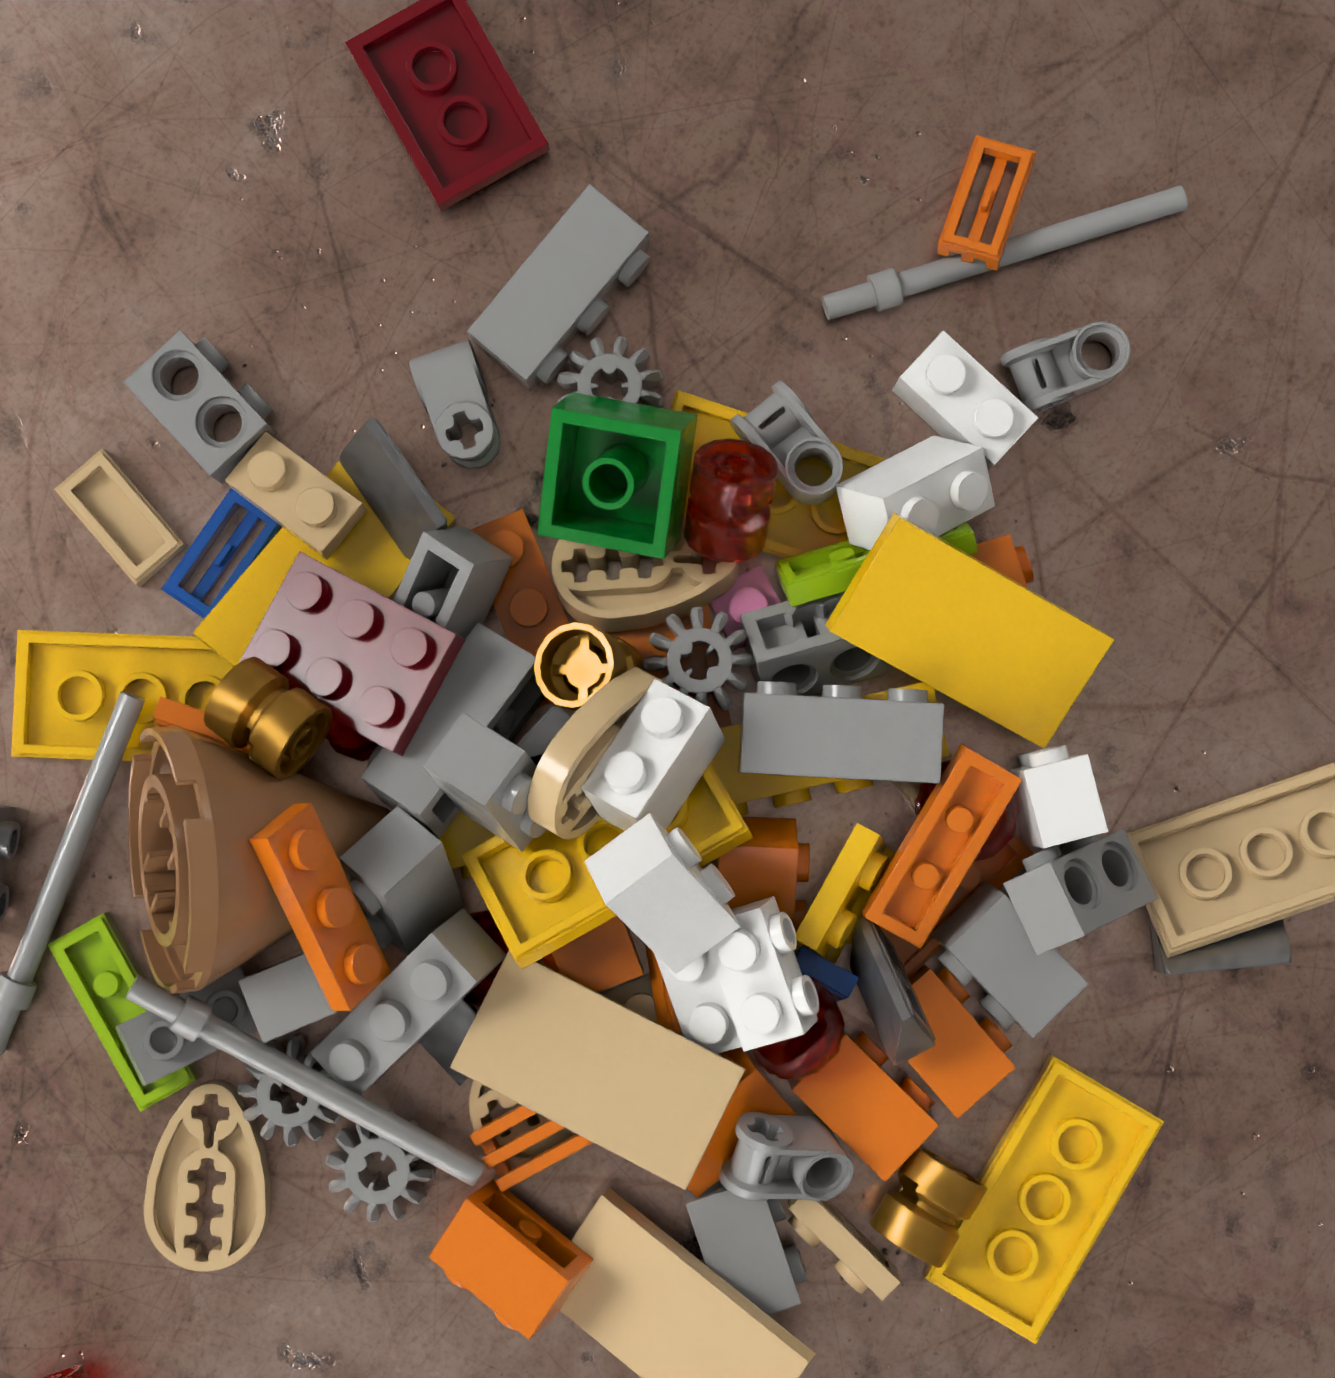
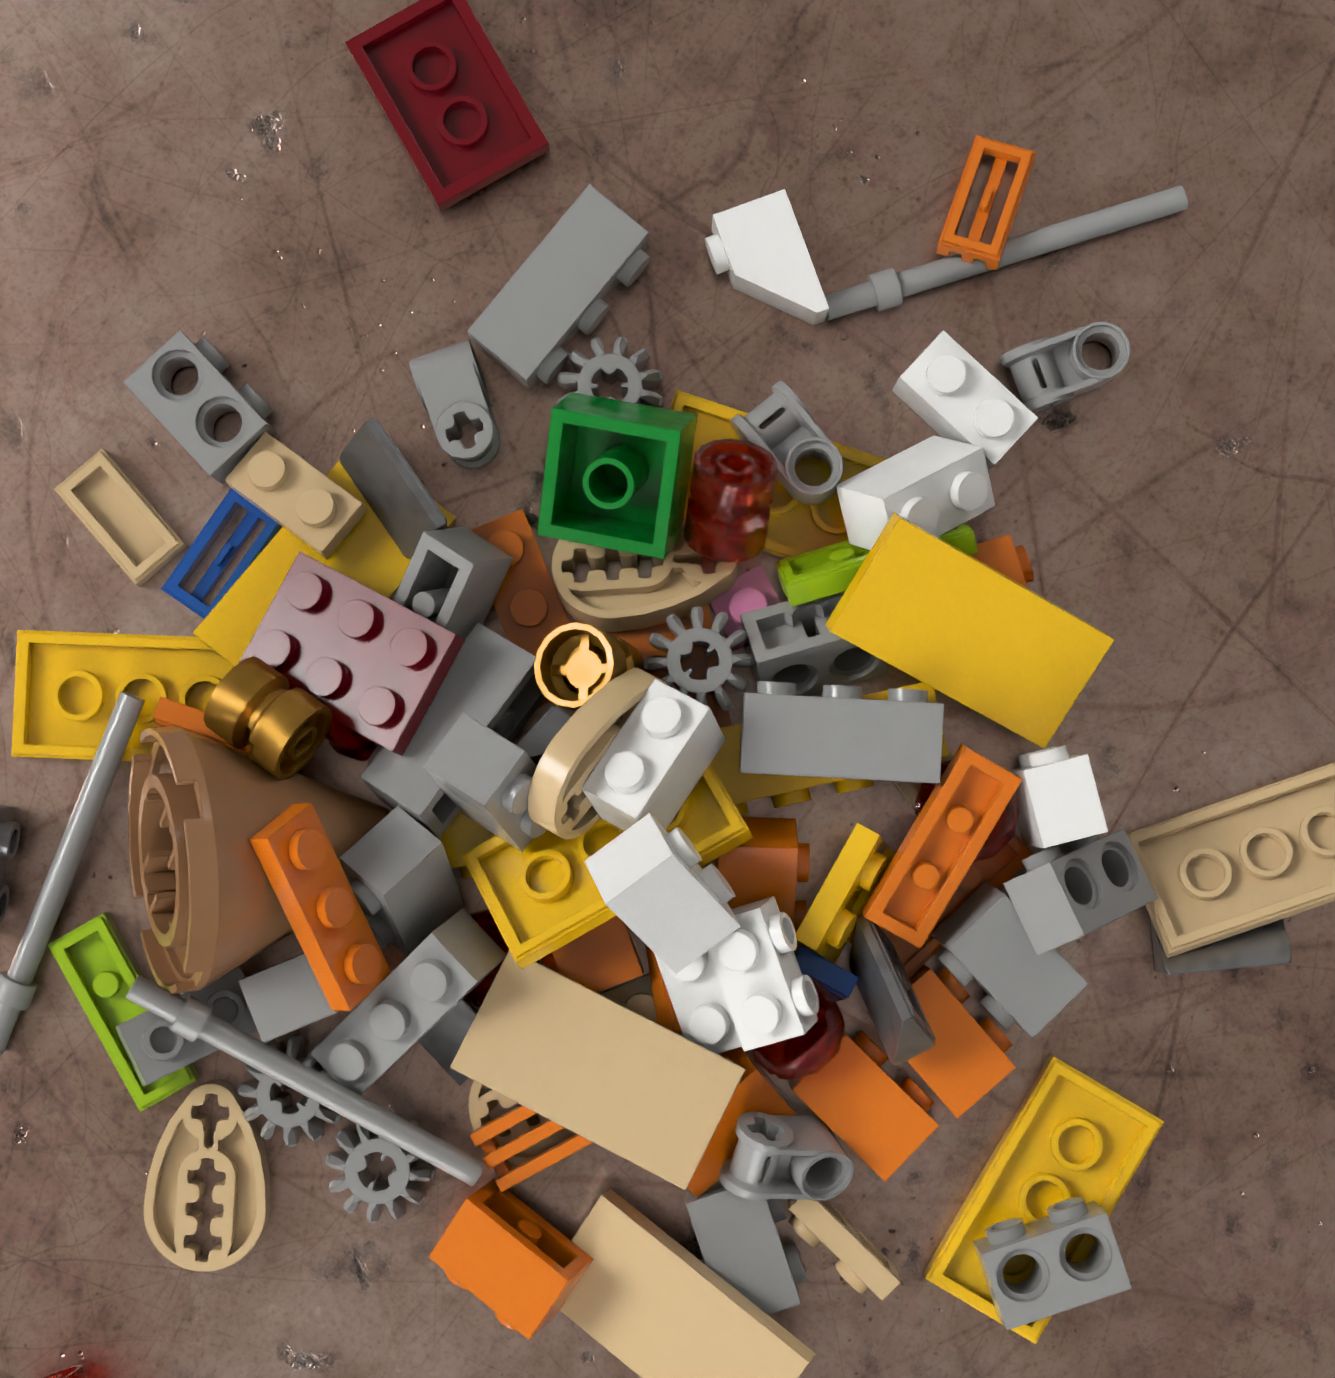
pearl gold wheel [869,1146,987,1268] -> none
none -> white slope [705,189,829,325]
none -> light grey brick [973,1197,1132,1330]

